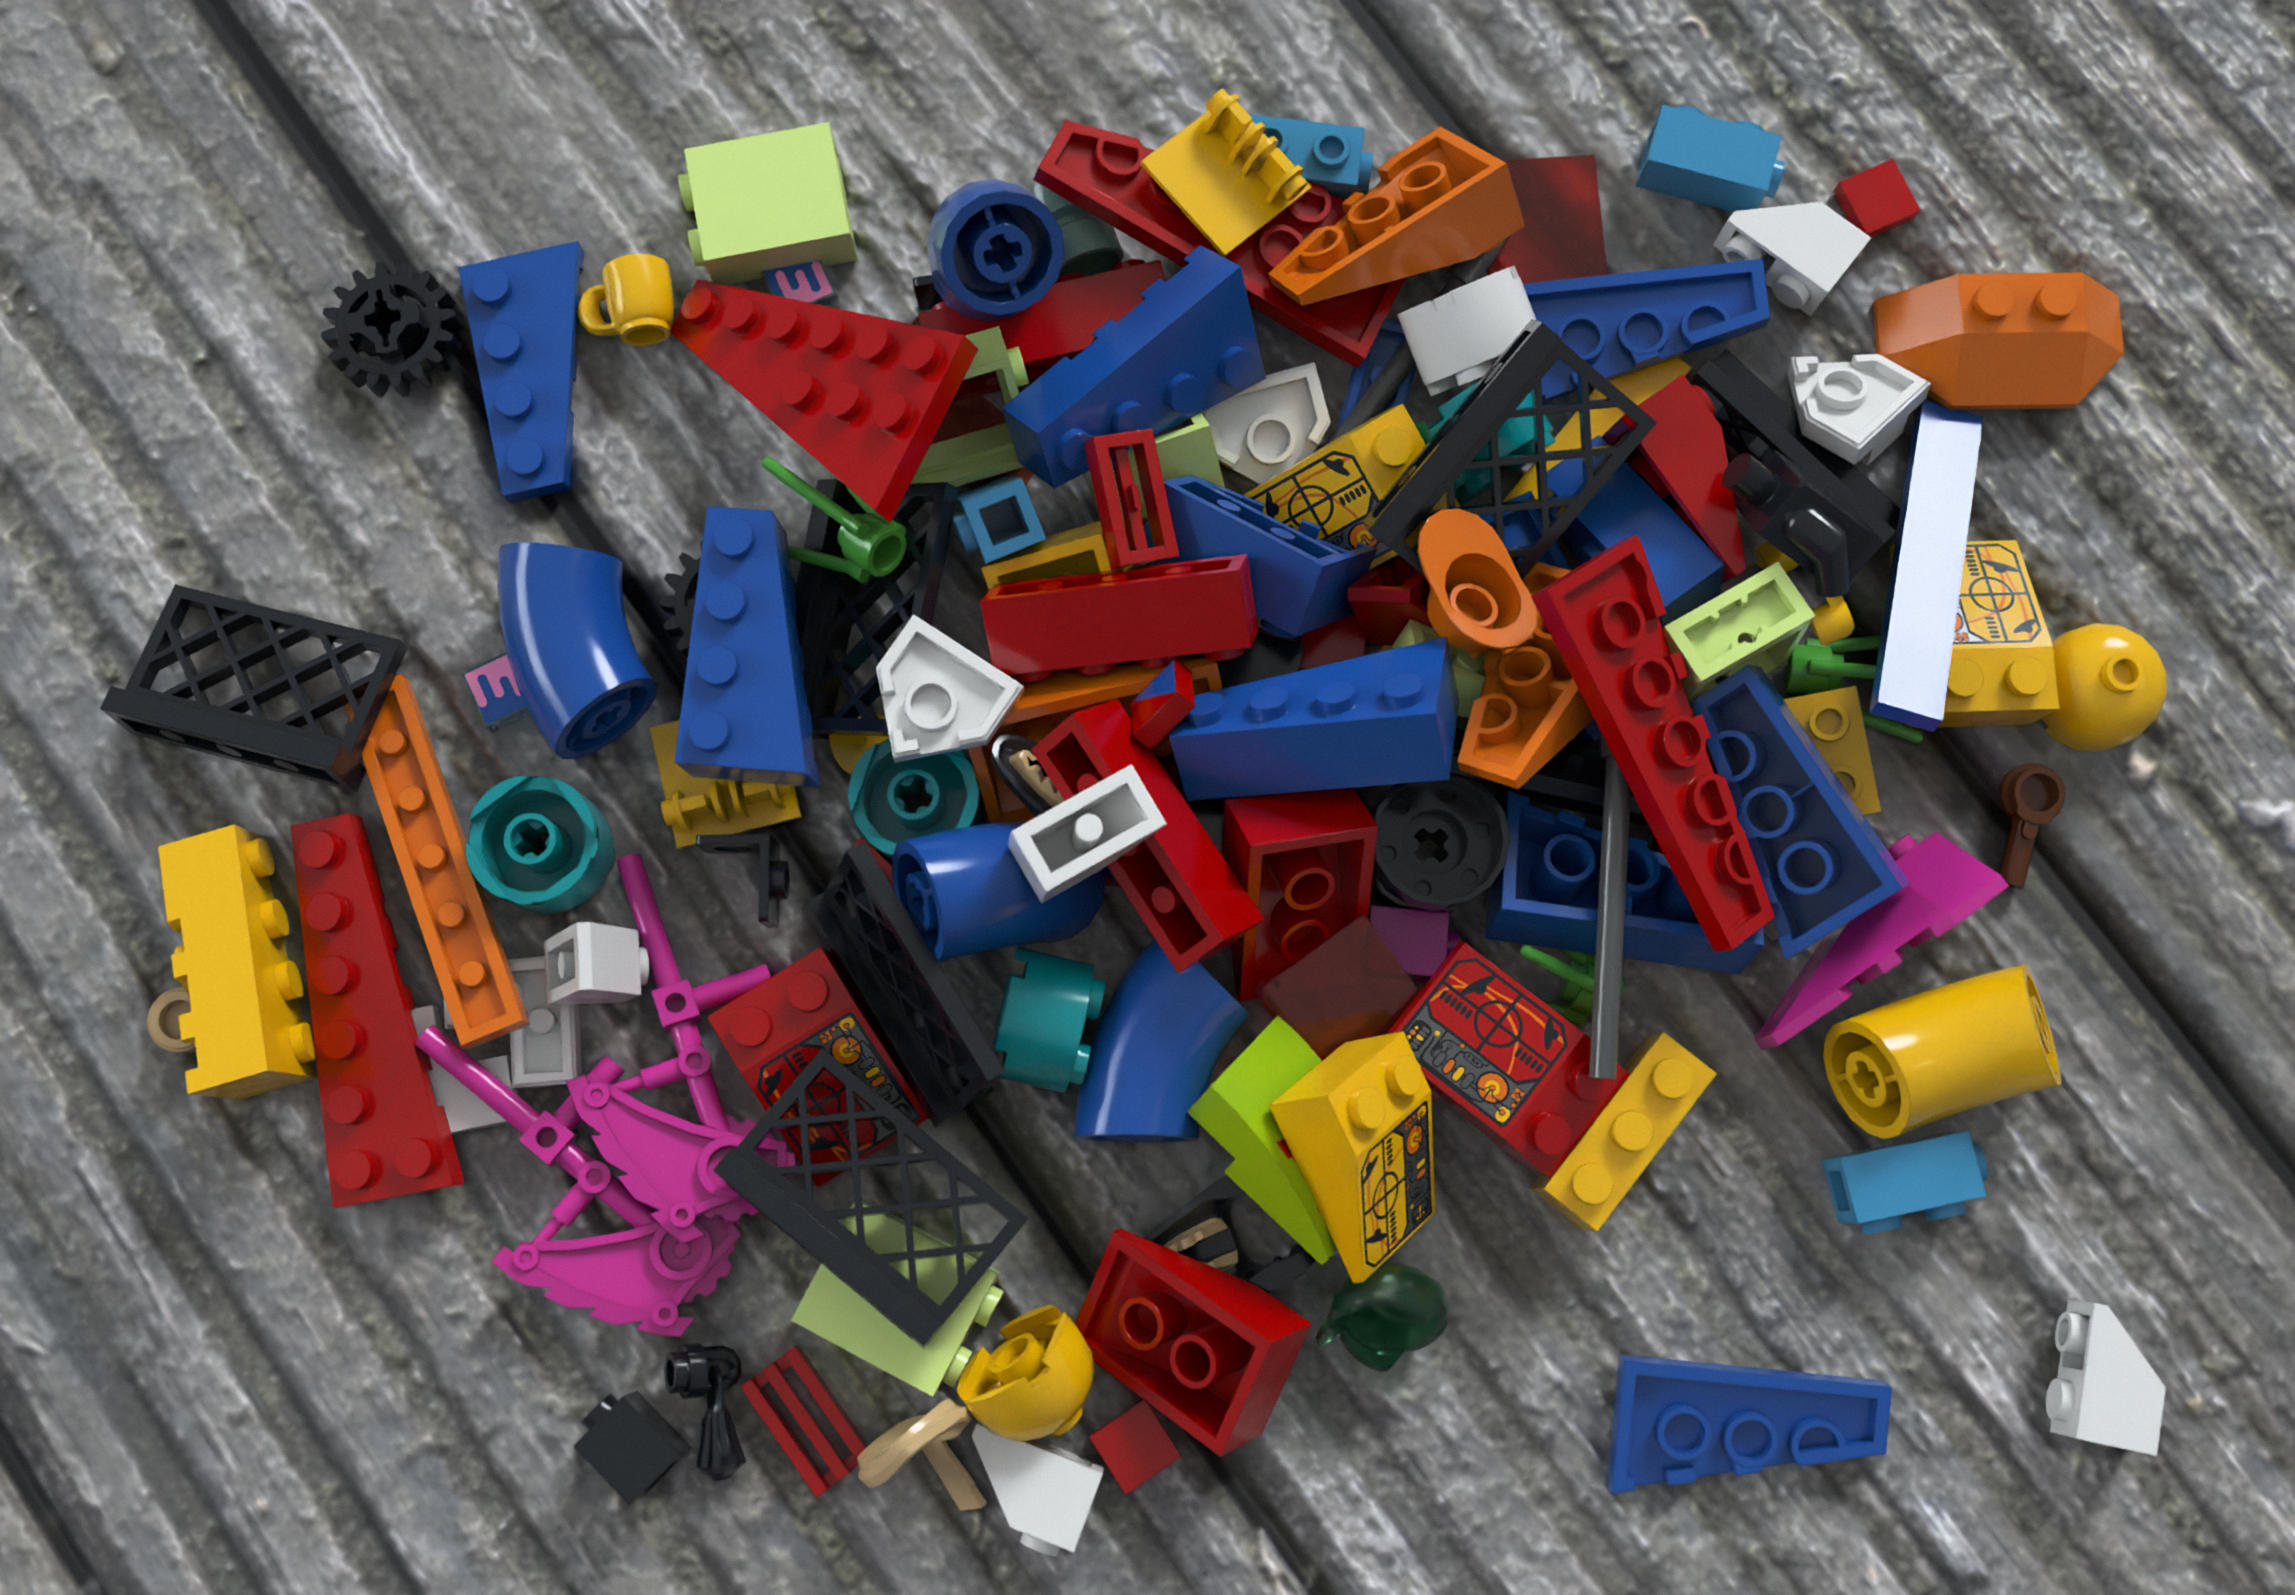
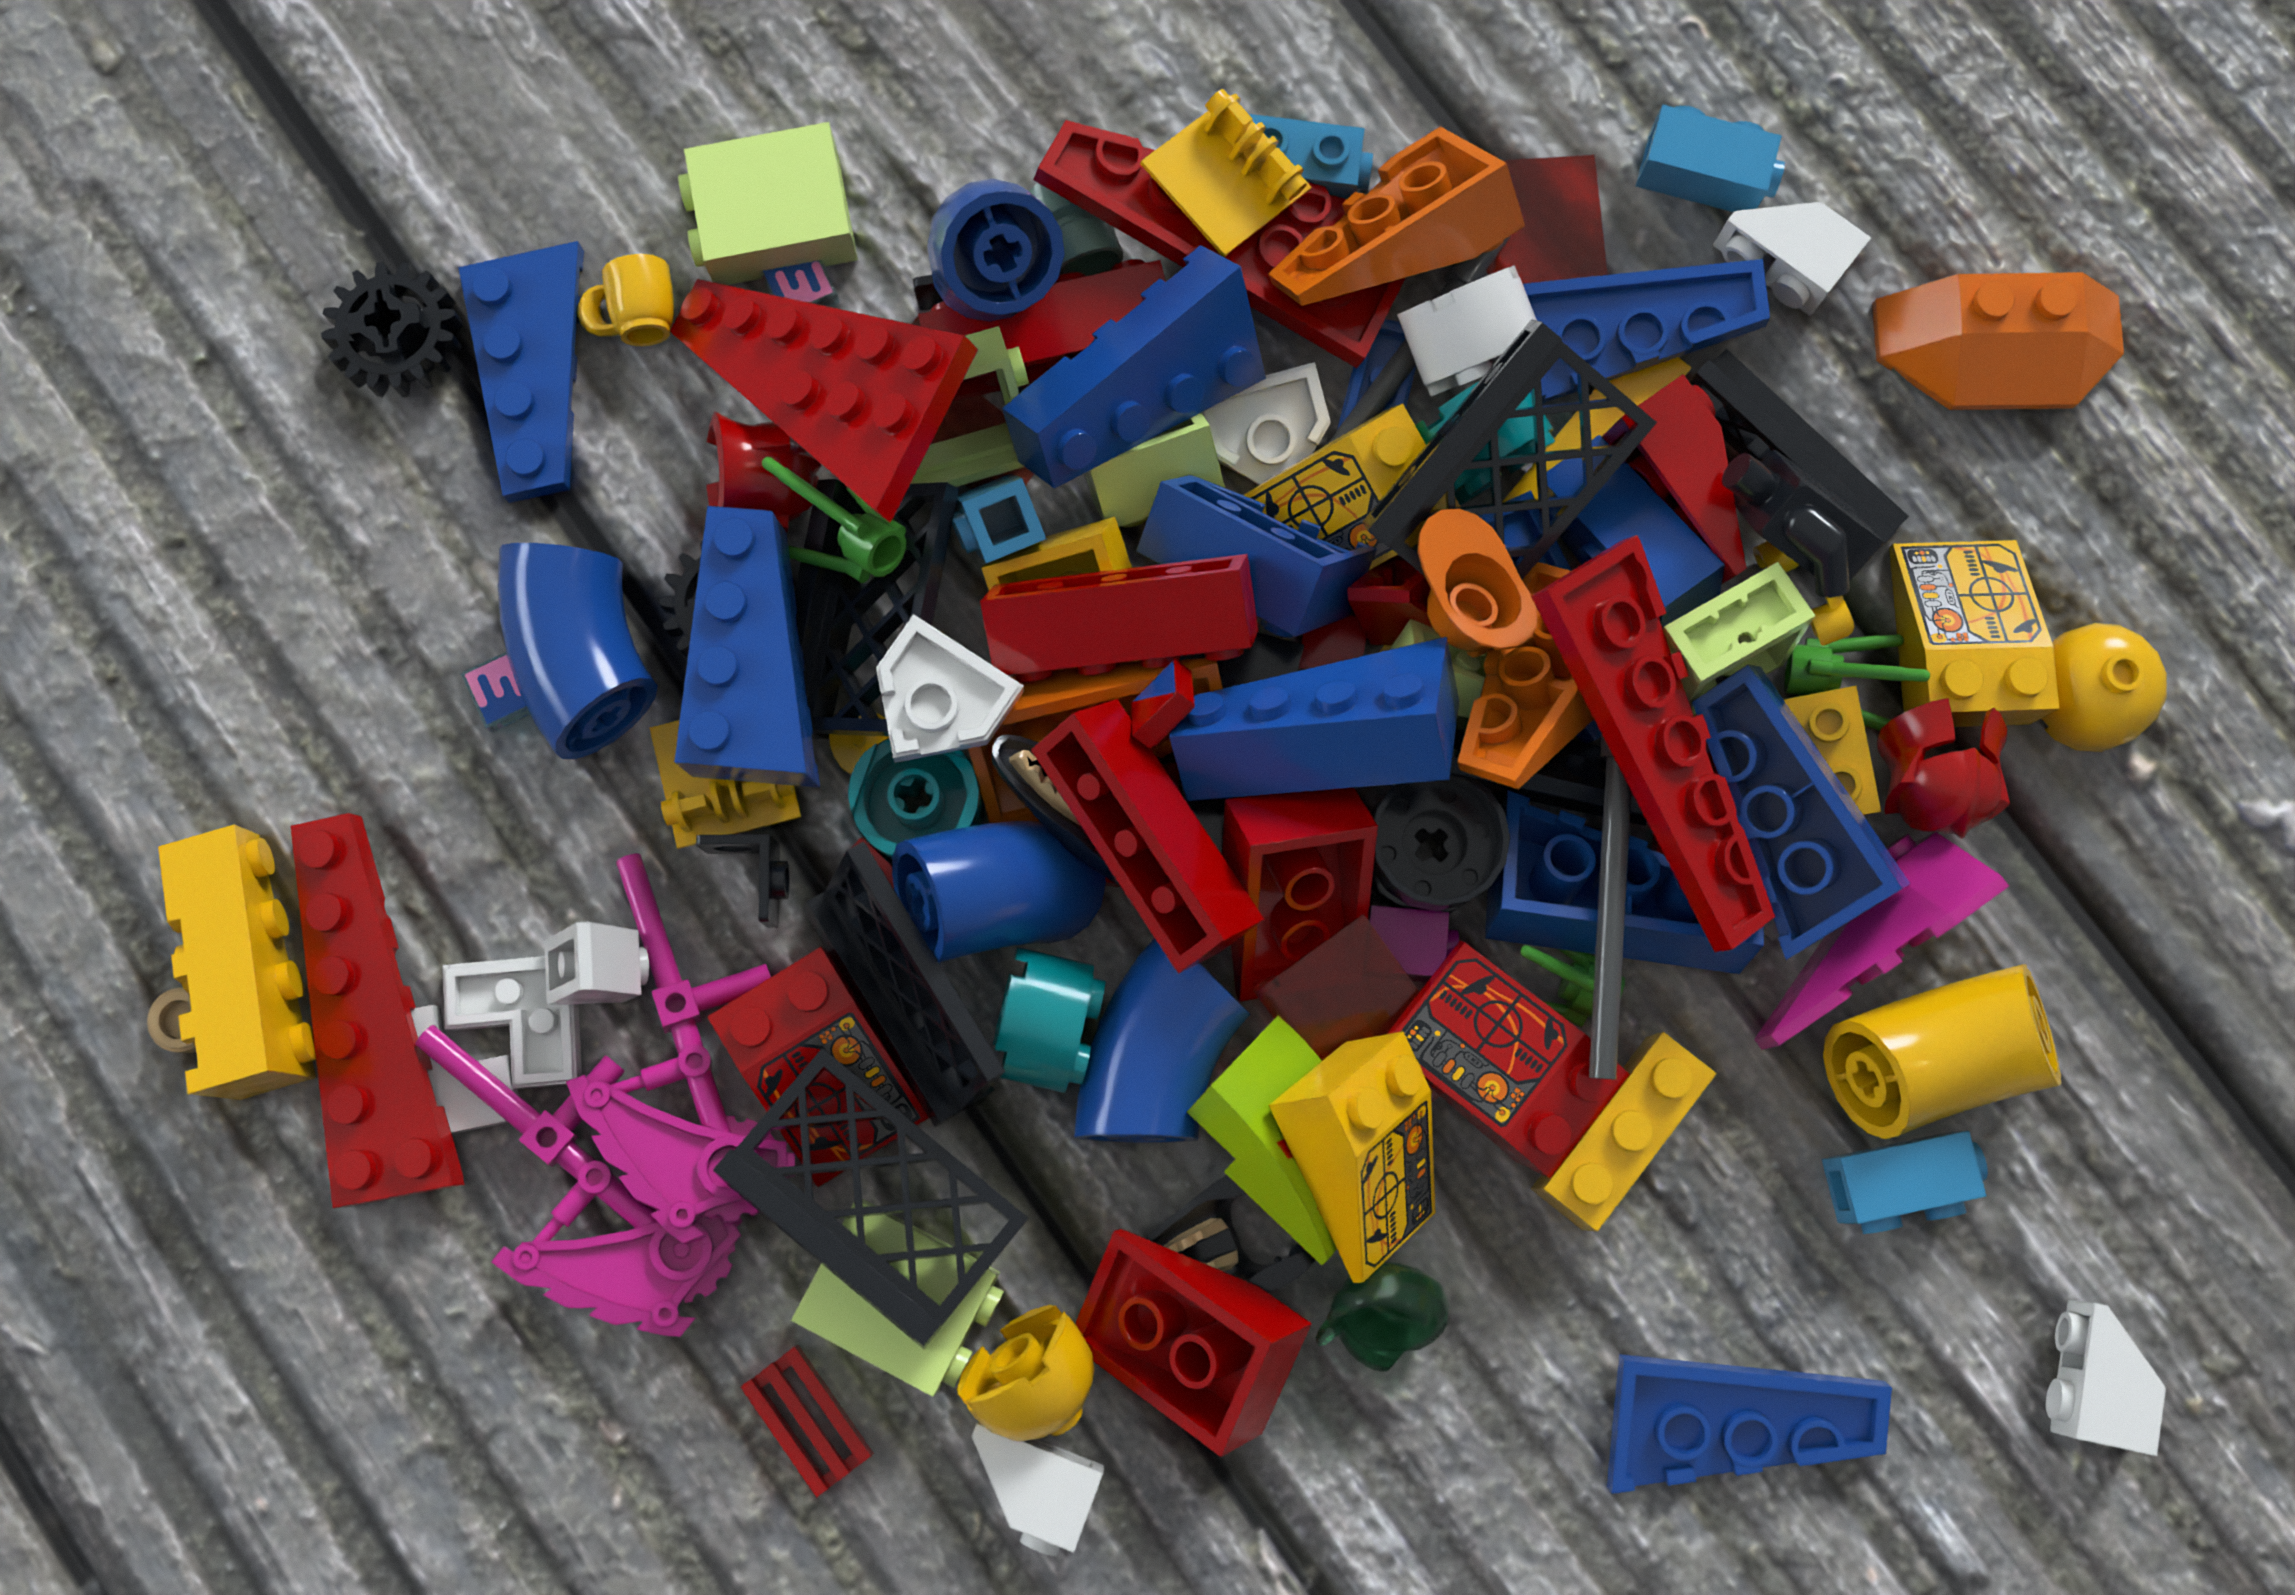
black fence [100,585,407,792] -> none
orange plate [344,674,530,1050] -> none
teal brick [465,775,616,915] -> none
black brick [573,1391,692,1505] -> none
black piece [664,1343,747,1481] -> none
tan piece [857,1398,987,1511] -> none
white slope [1008,764,1167,904] -> none
red tile [1084,428,1179,570] -> none
red tile [1089,1399,1181,1495] -> none
white plate [1787,354,1931,466] -> none
red tile [1833,159,1921,238] -> none
tile [1869,400,1983,732] -> none
reddish brown plate [1999,763,2065,889] -> none
none -> red helmet [706,411,821,533]
none -> red helmet [1877,698,2010,839]

